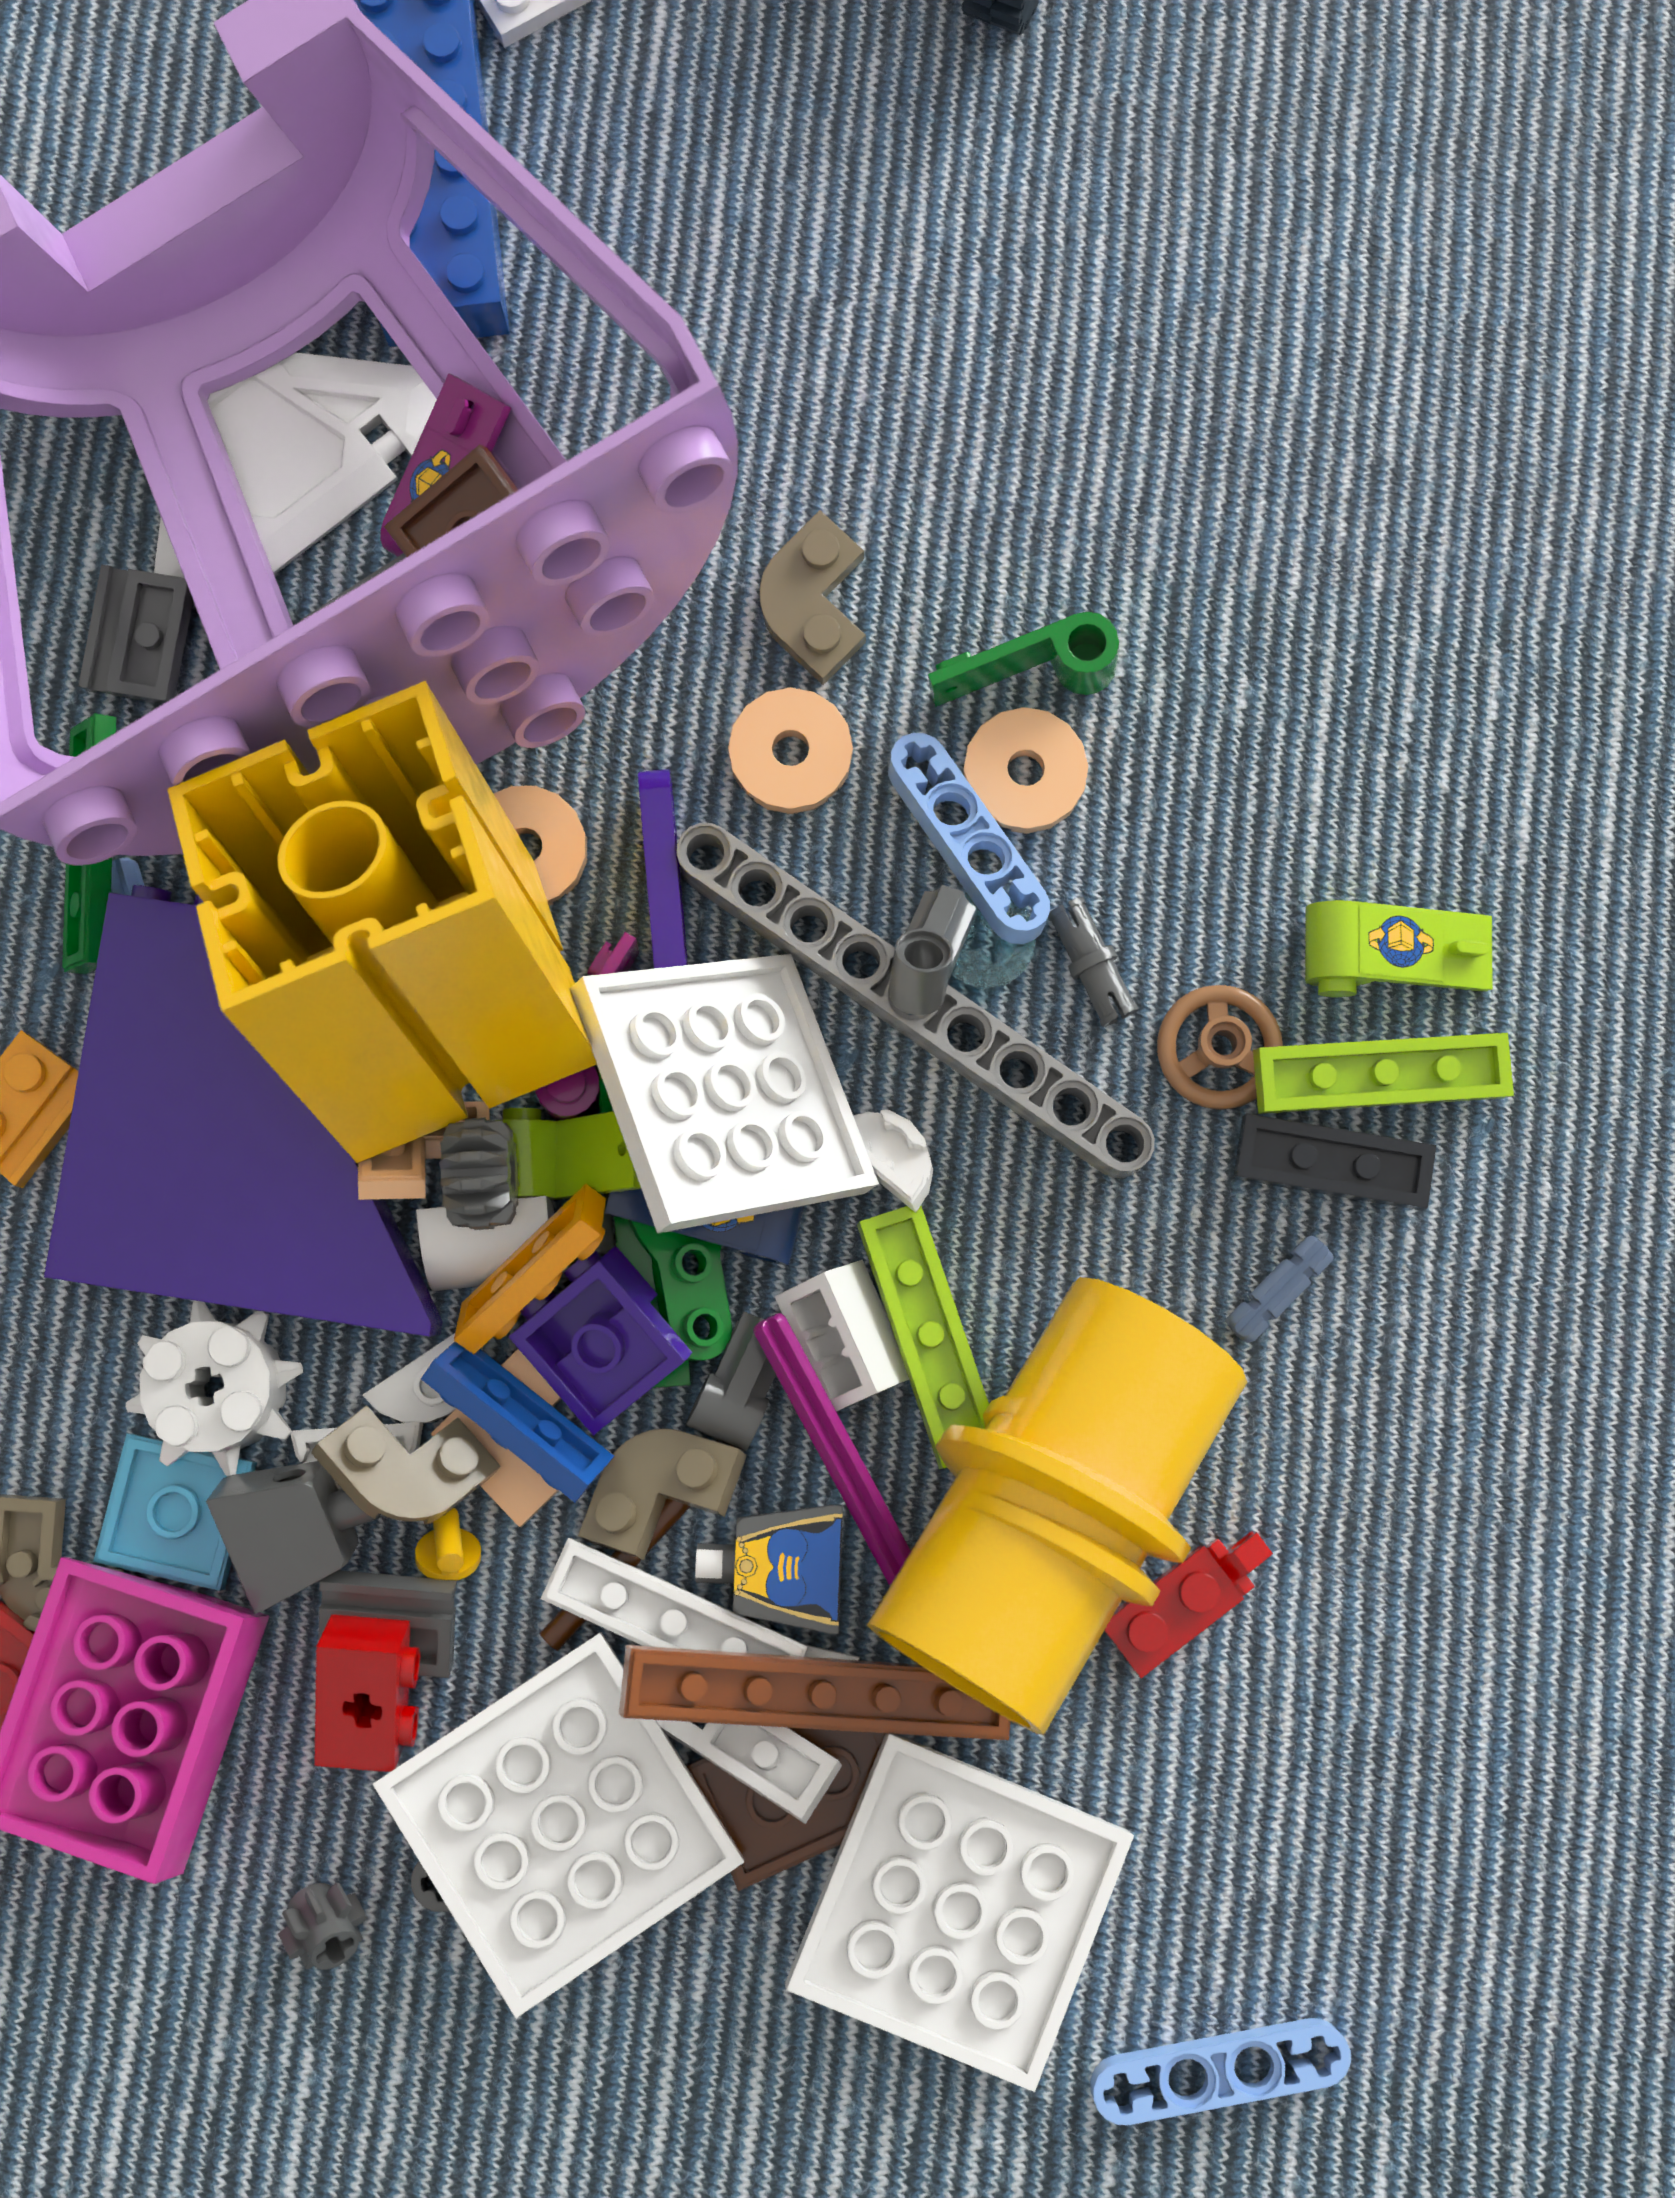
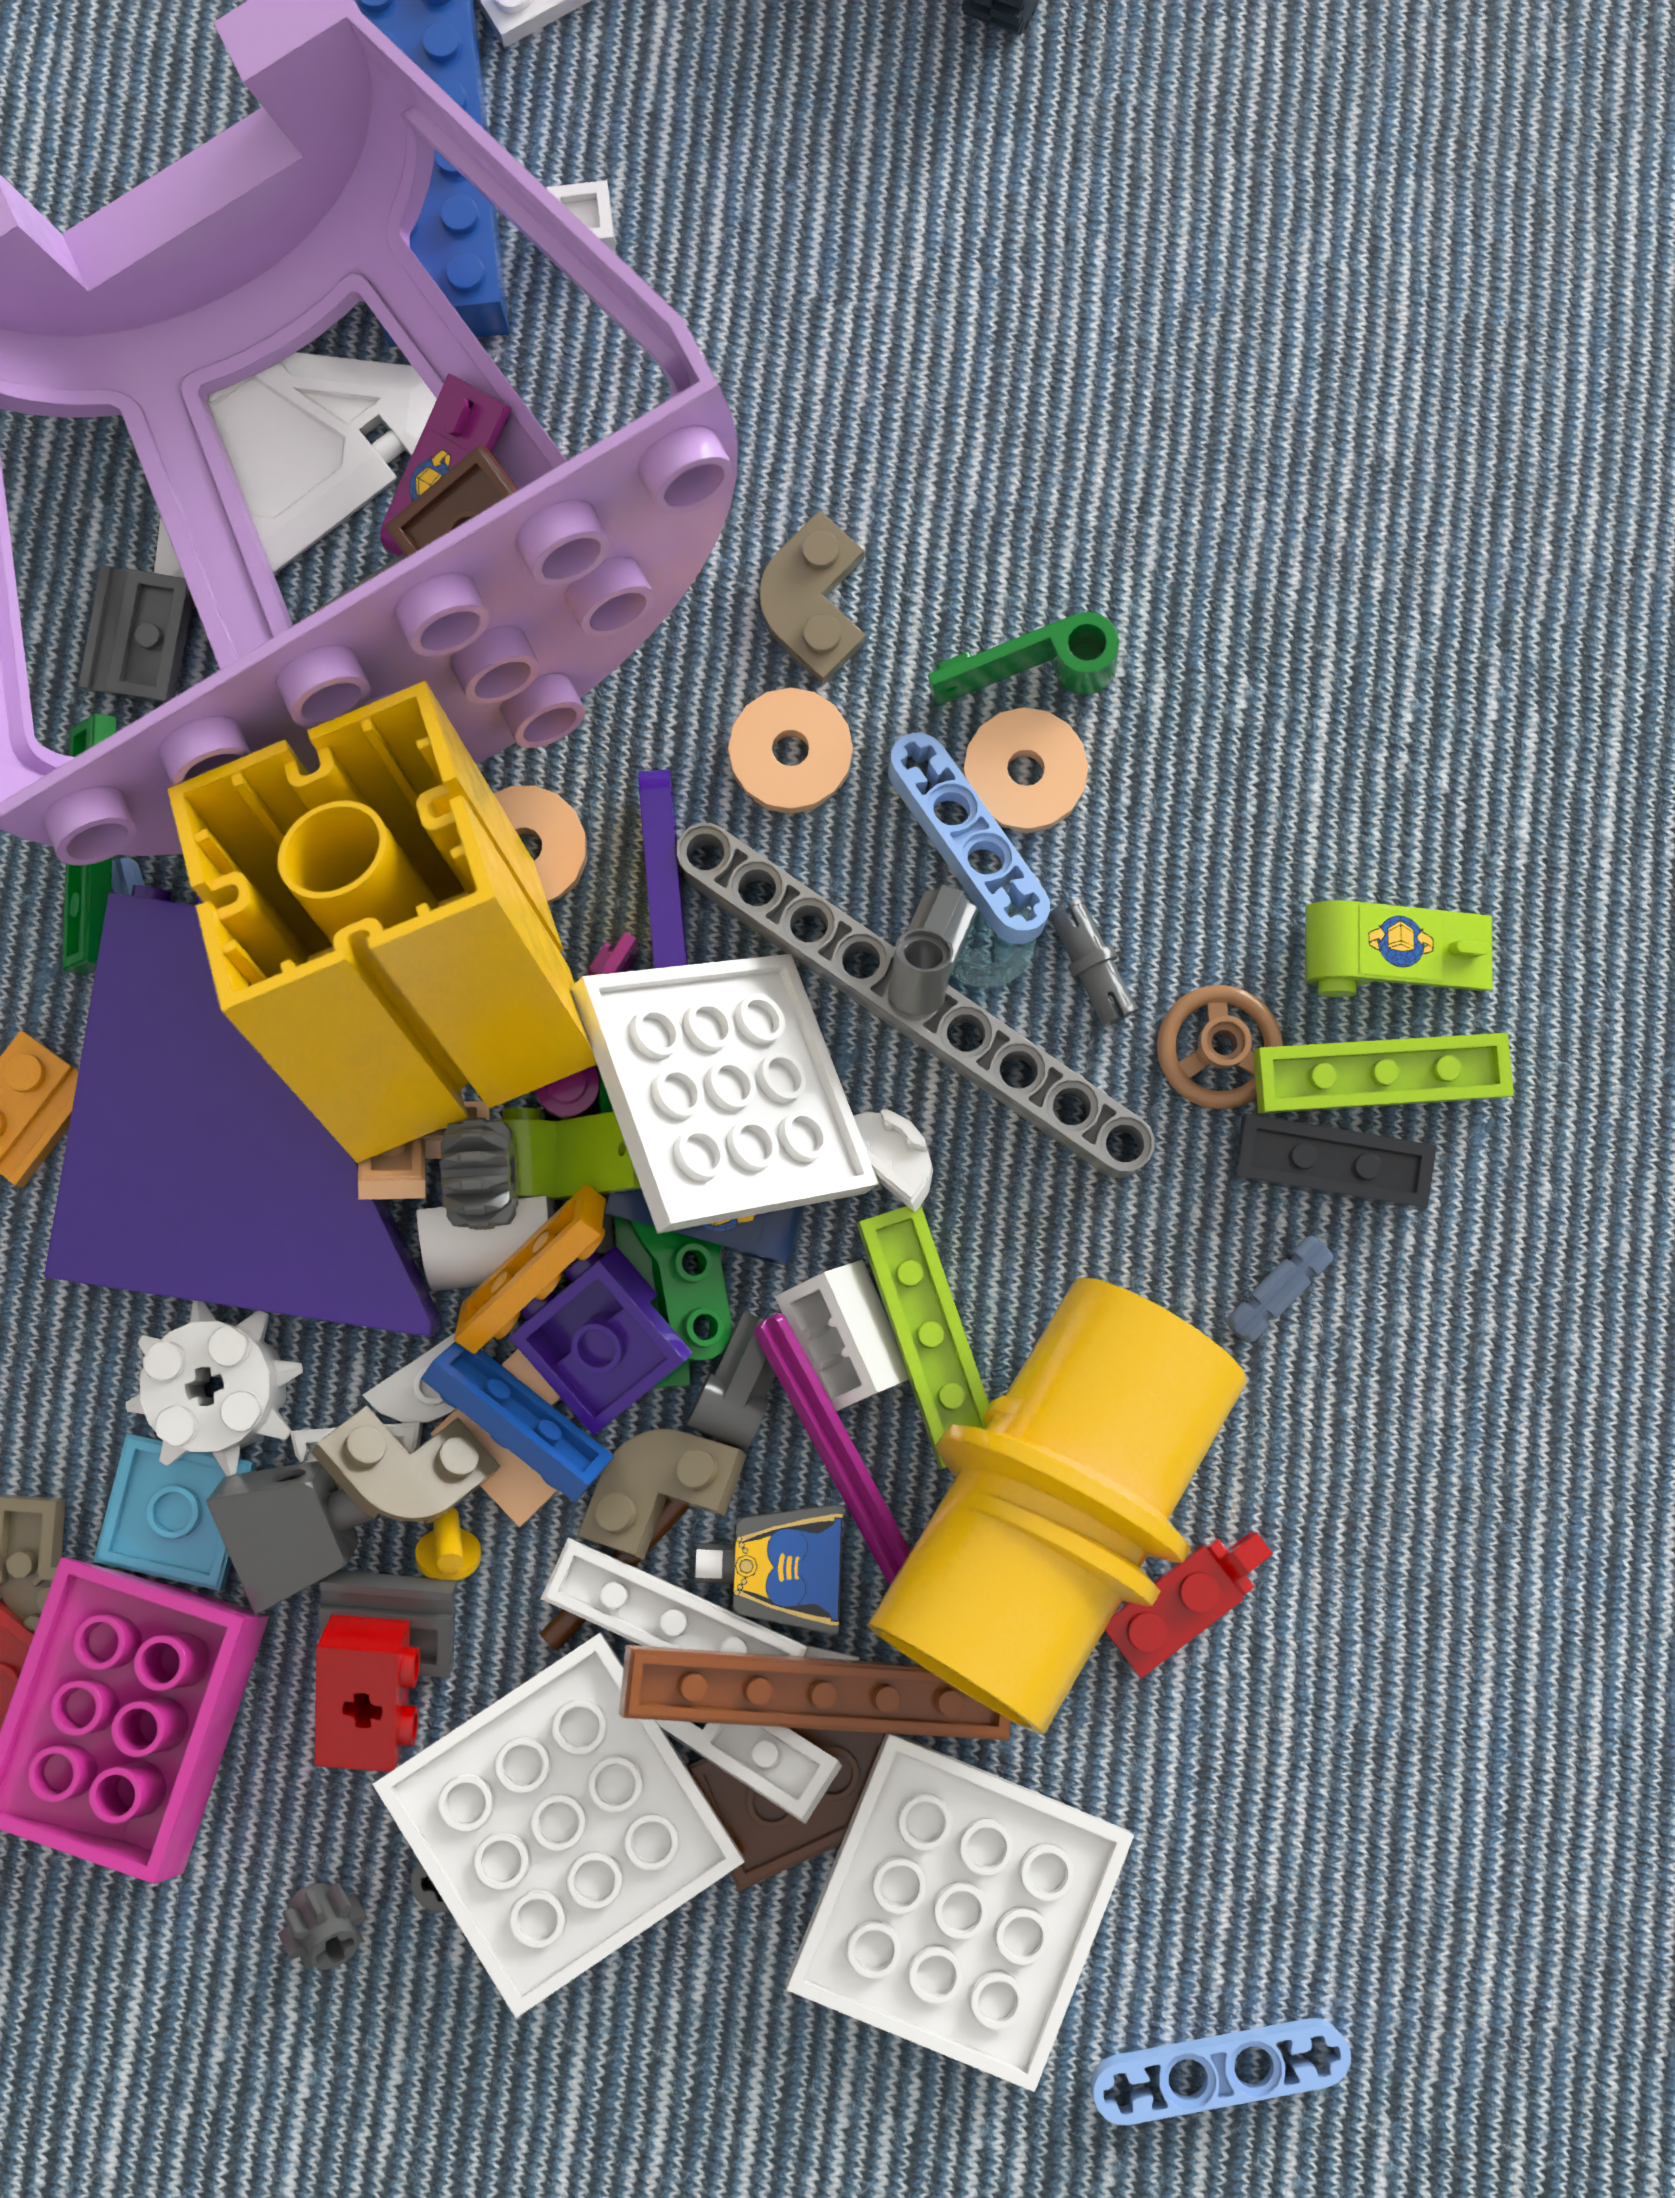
none -> white plate [547,180,616,249]

